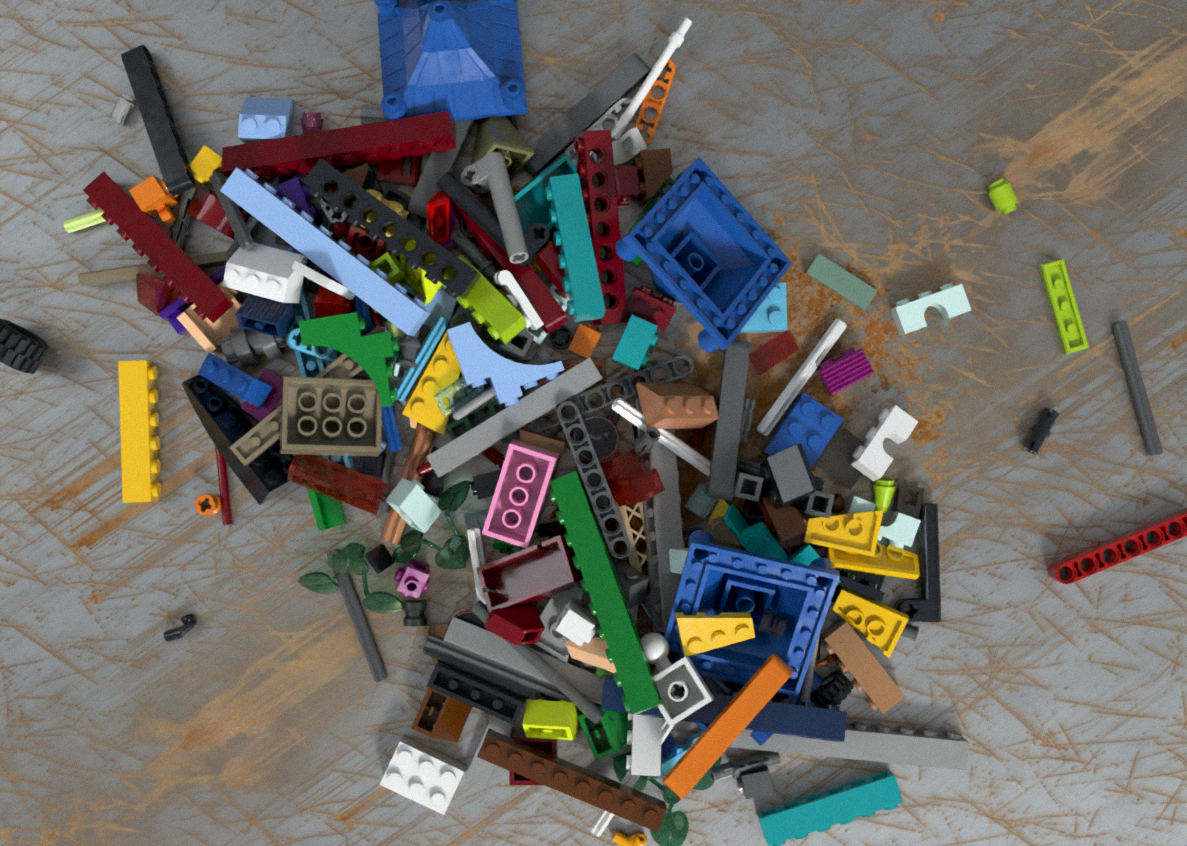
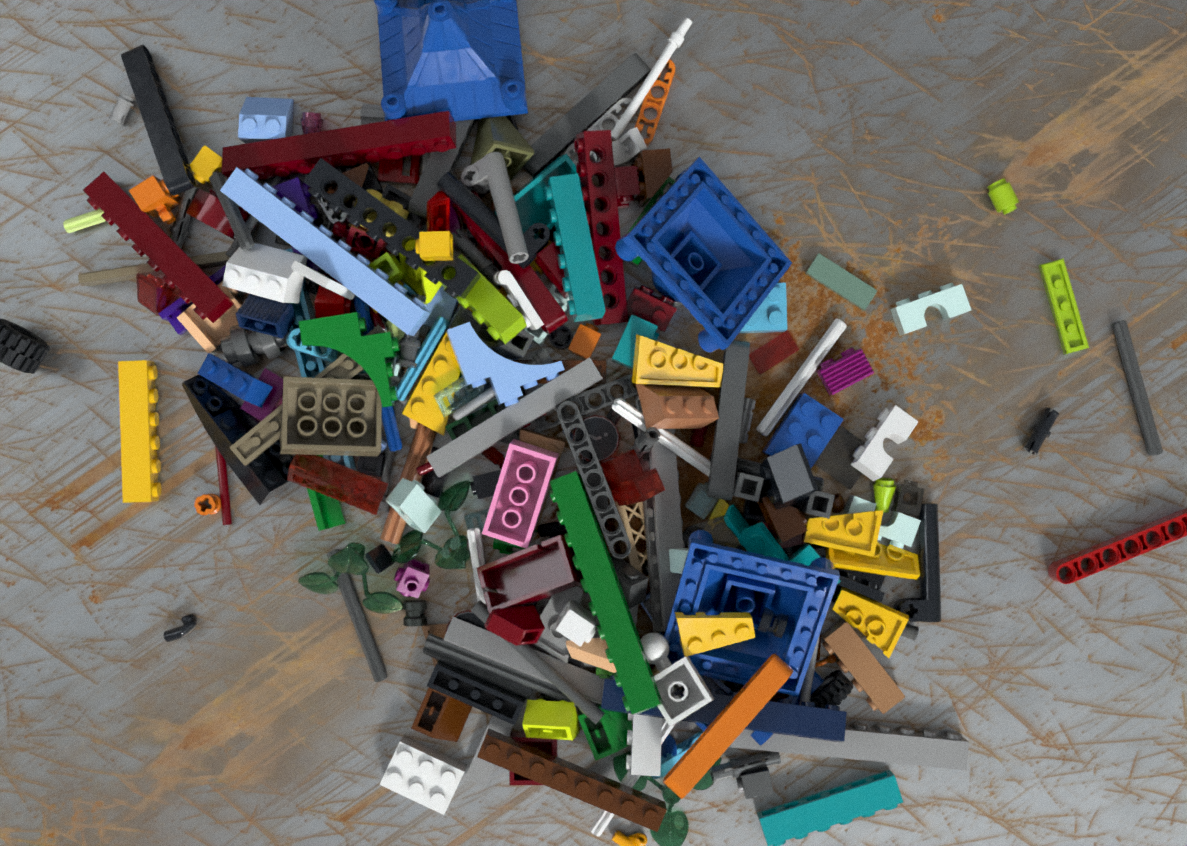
none -> yellow brick [415,231,453,261]
none -> yellow wing [632,334,723,387]

